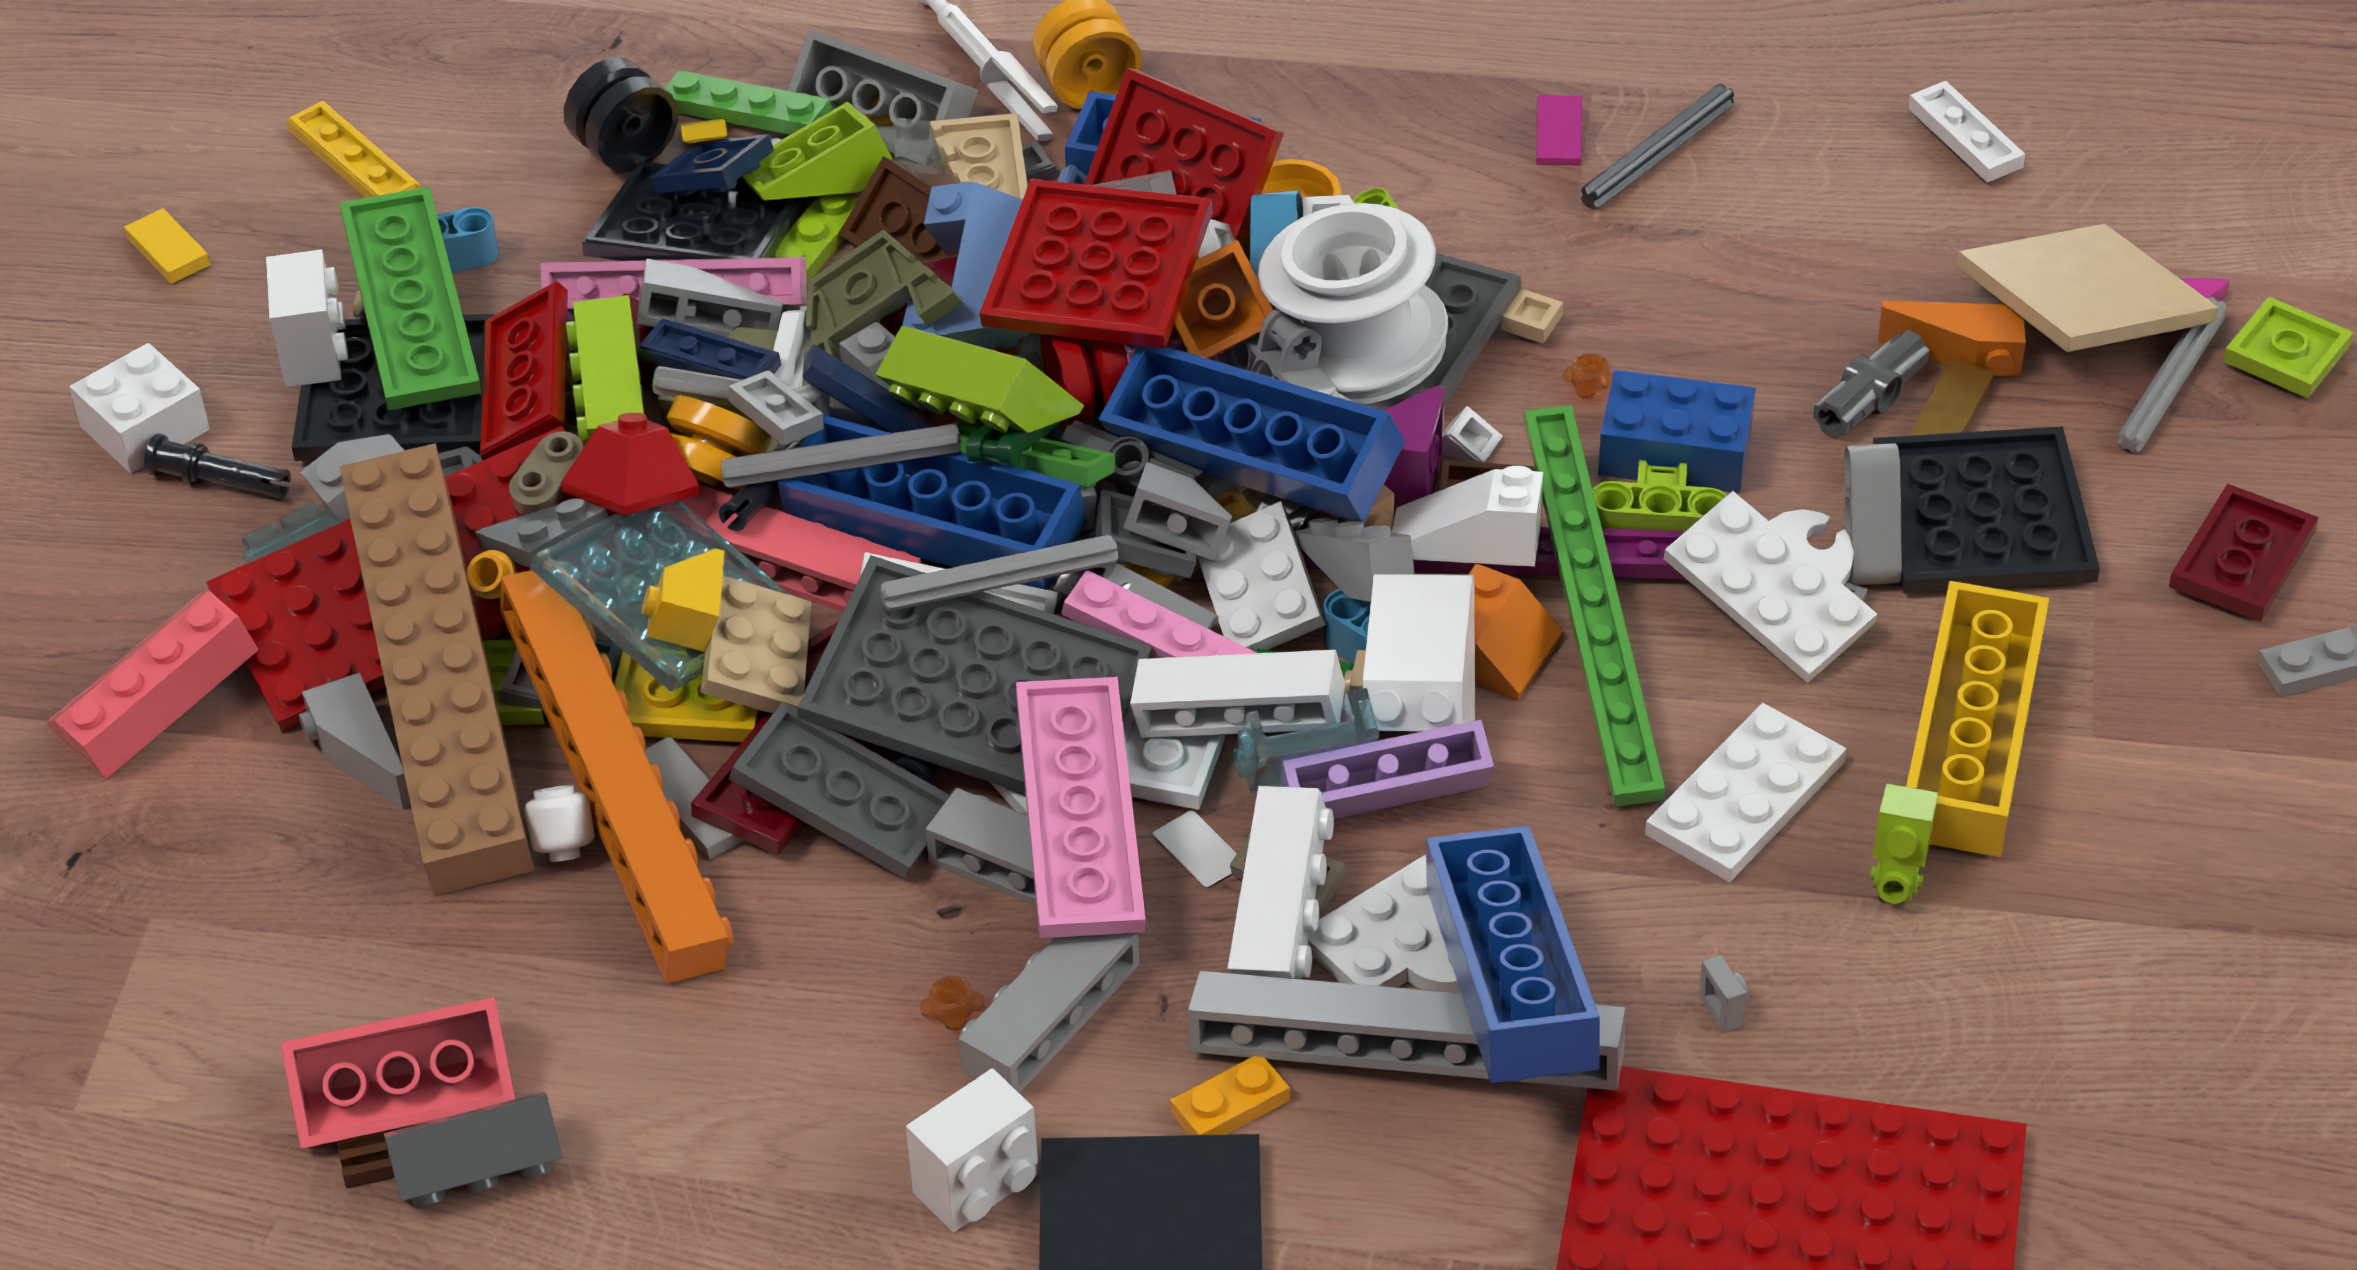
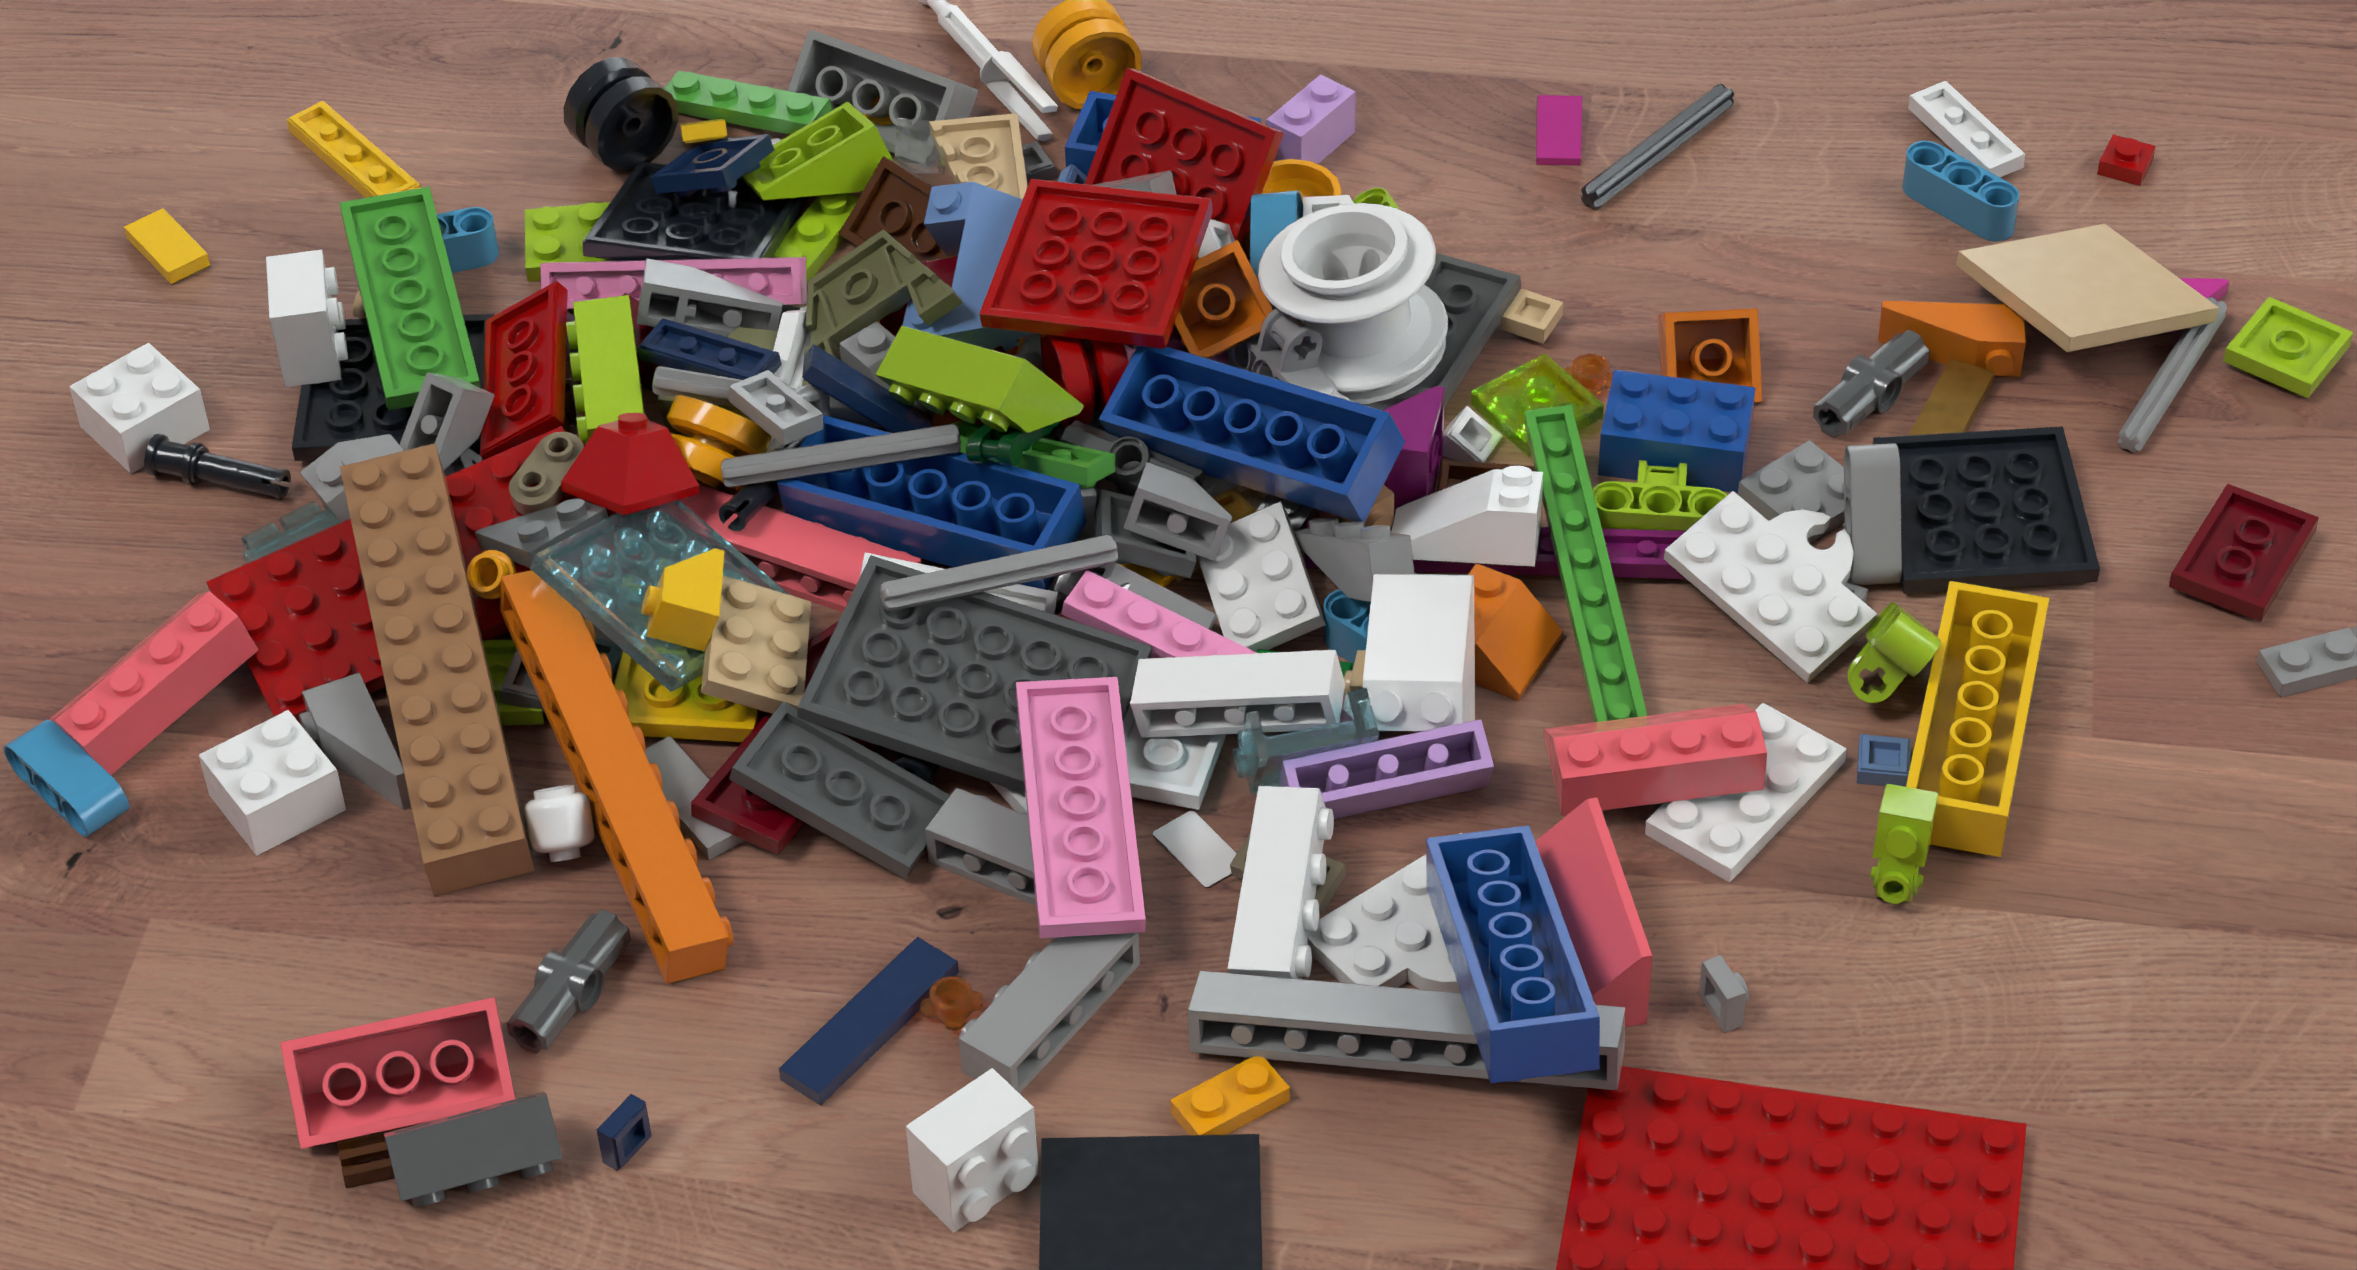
none -> dark azure beam [3,719,130,837]
none -> white brick [199,710,346,856]
none -> light grey slope [400,372,495,470]
none -> dark grey piece [507,909,631,1054]
none -> lime plate [525,202,618,282]
none -> dark blue tile [597,1094,652,1171]
none -> dark blue tile [779,937,959,1106]
none -> lavender brick [1266,74,1356,164]
none -> clear neon green plate [1471,353,1604,457]
none -> coral slope [1535,797,1652,1027]
none -> coral slope [1544,703,1767,816]
none -> orange slope [1658,308,1762,403]
none -> light grey plate [1738,440,1845,544]
none -> lime piece [1847,601,1941,703]
none -> medium blue tile [1856,734,1911,787]
none -> dark azure beam [1902,141,2019,241]
none -> red plate [2097,134,2156,186]

